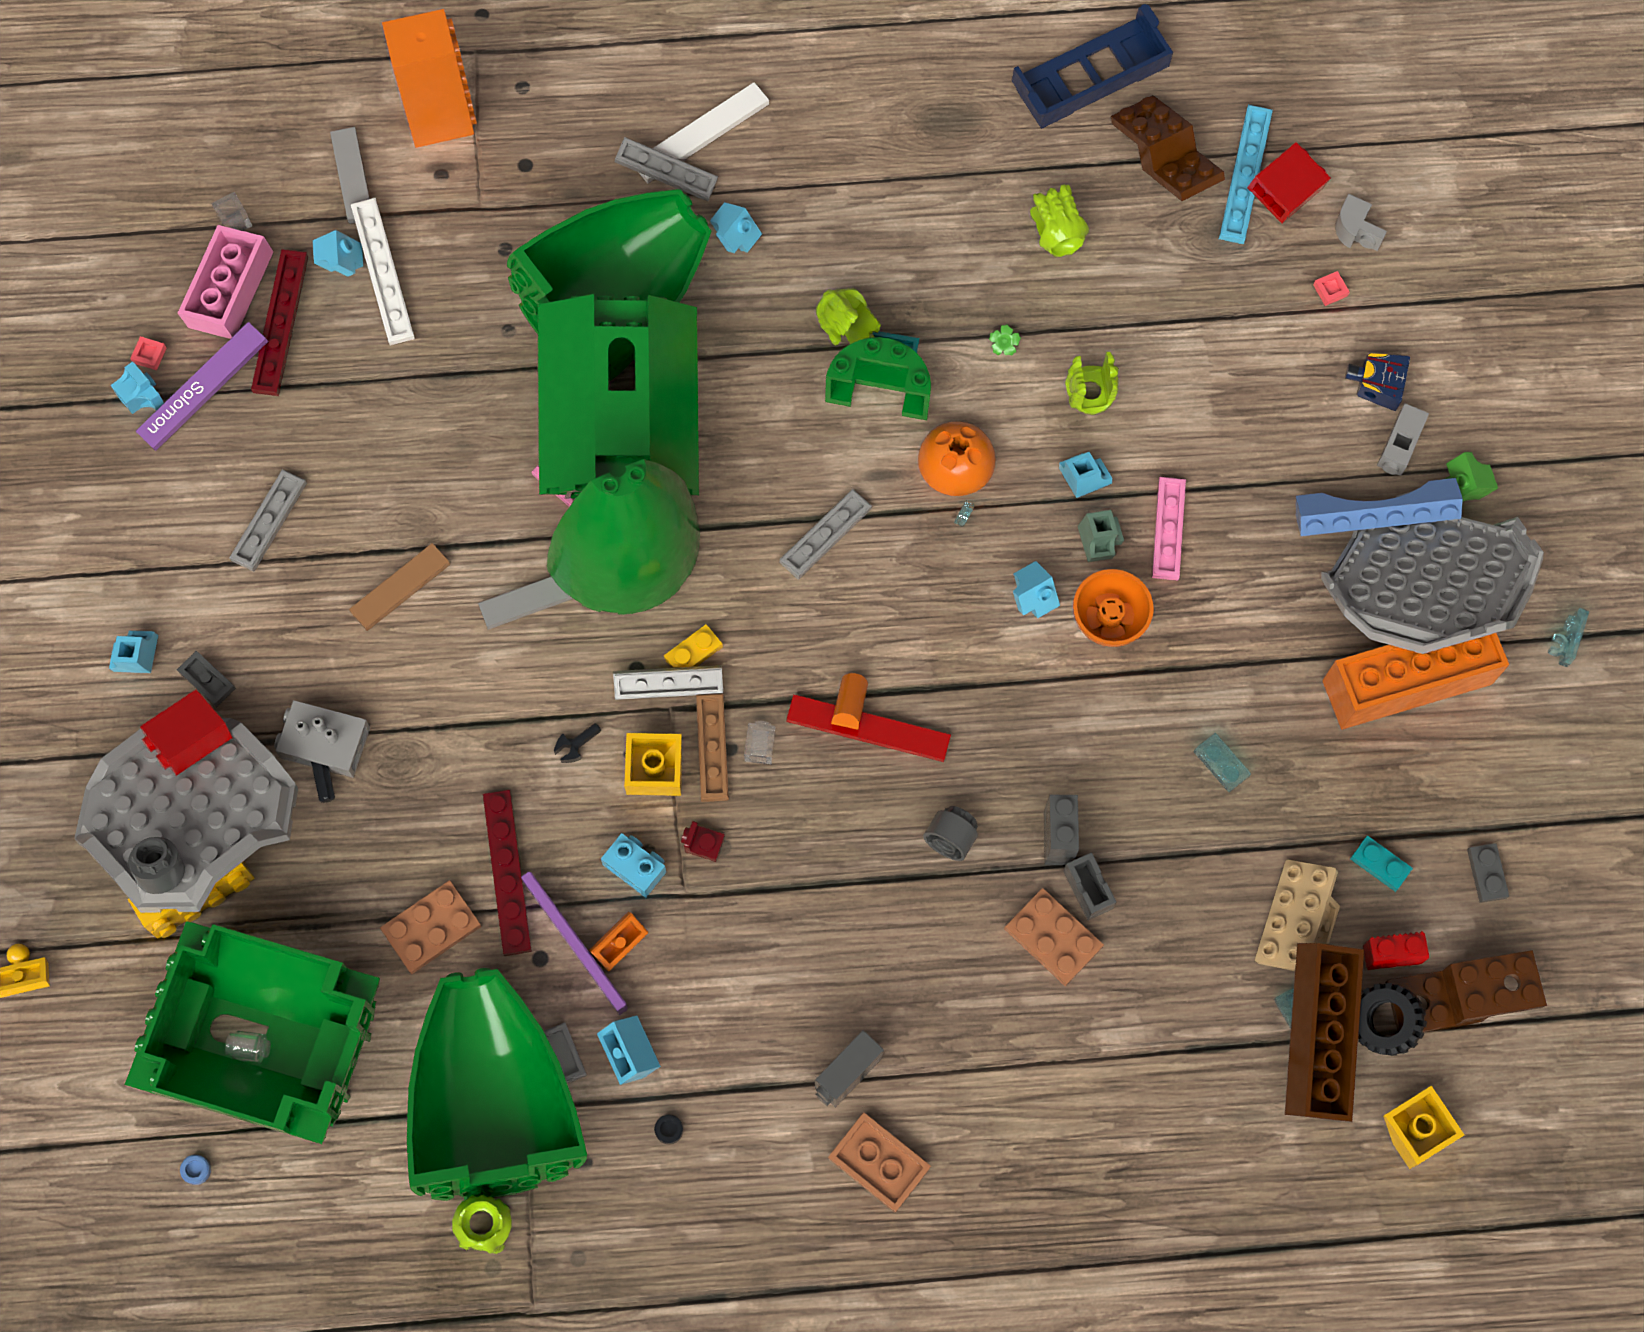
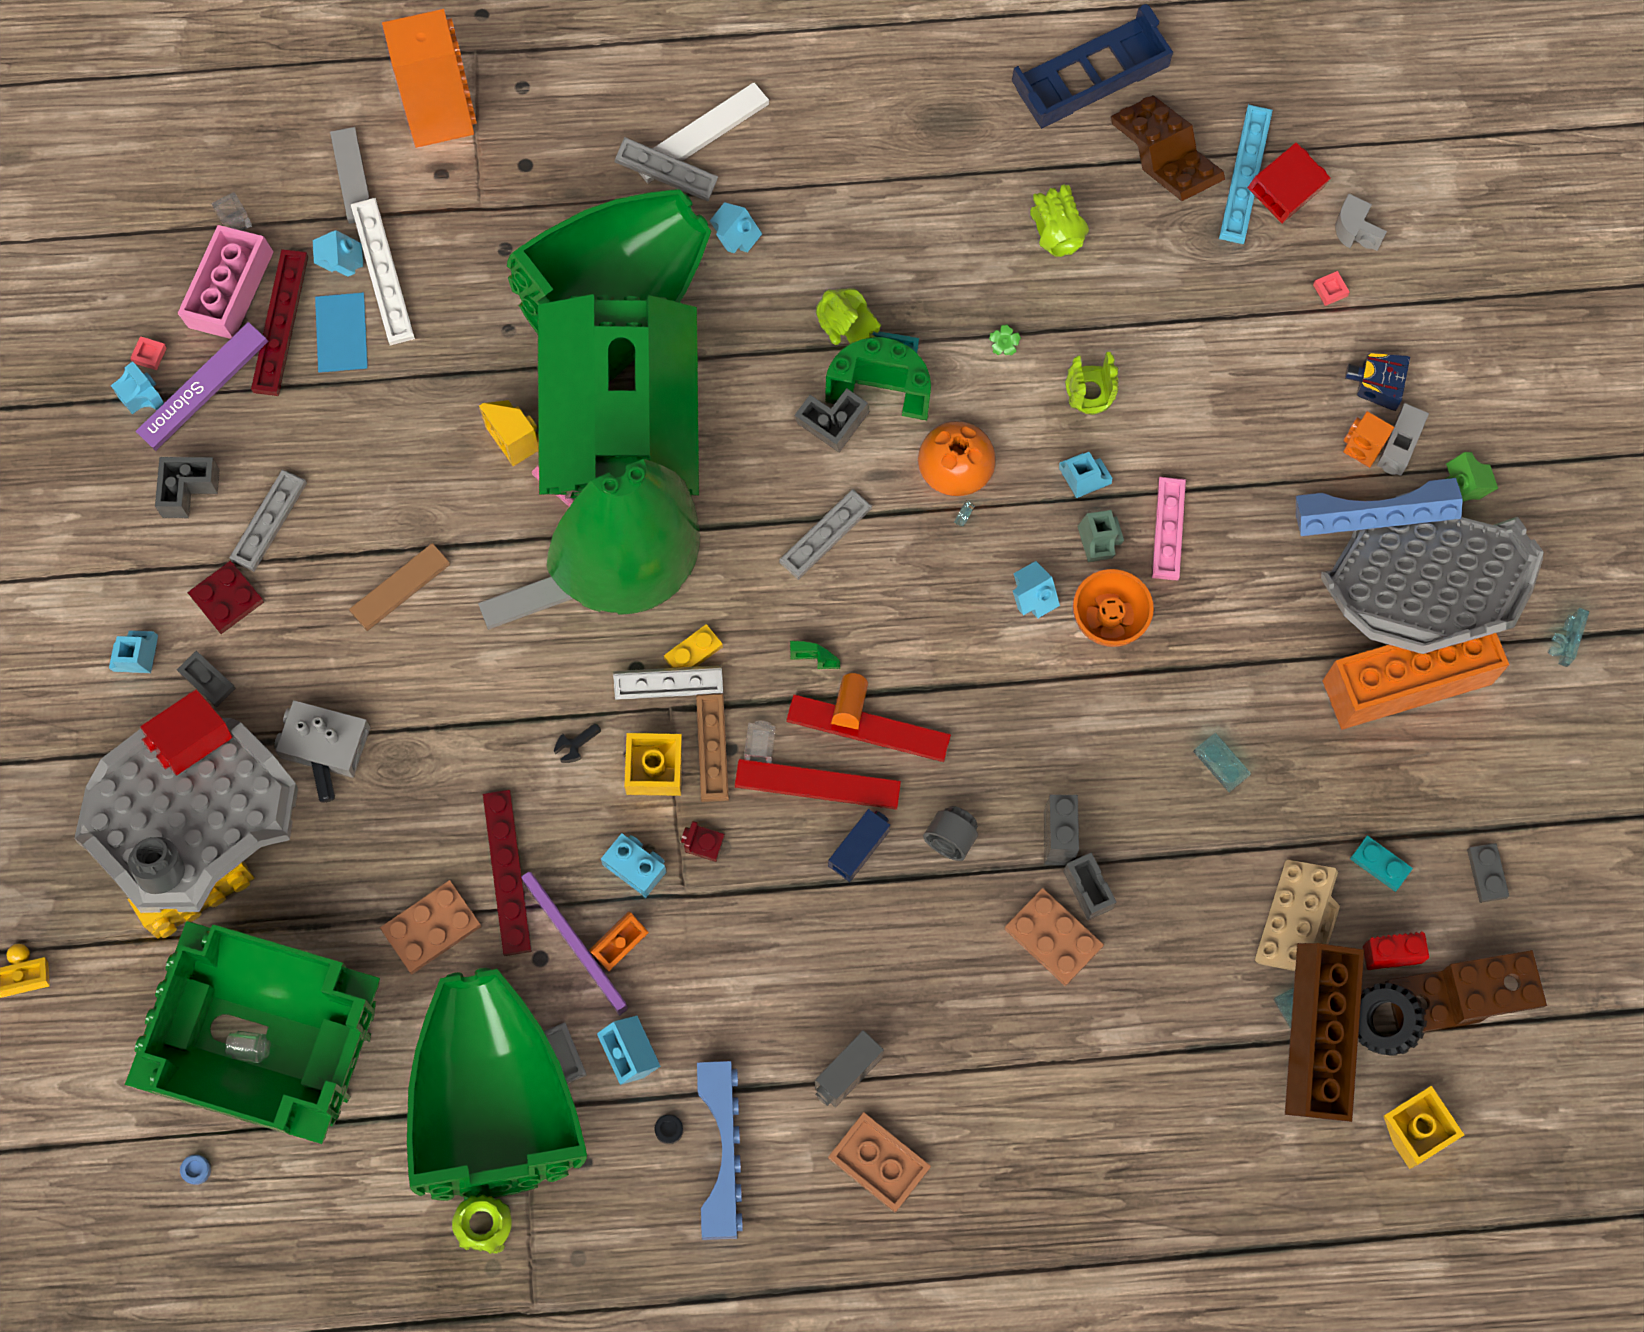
none -> dark grey brick [155,457,220,518]
none -> dark red plate [187,560,264,634]
none -> dark azure sticker [315,293,368,373]
none -> yellow slope [479,400,538,466]
none -> medium blue arch [697,1061,743,1240]
none -> red tile [735,759,901,810]
none -> green slope [790,641,840,669]
none -> dark grey brick [794,388,870,453]
none -> dark blue brick [828,809,890,882]
none -> orange brick [1343,411,1395,468]

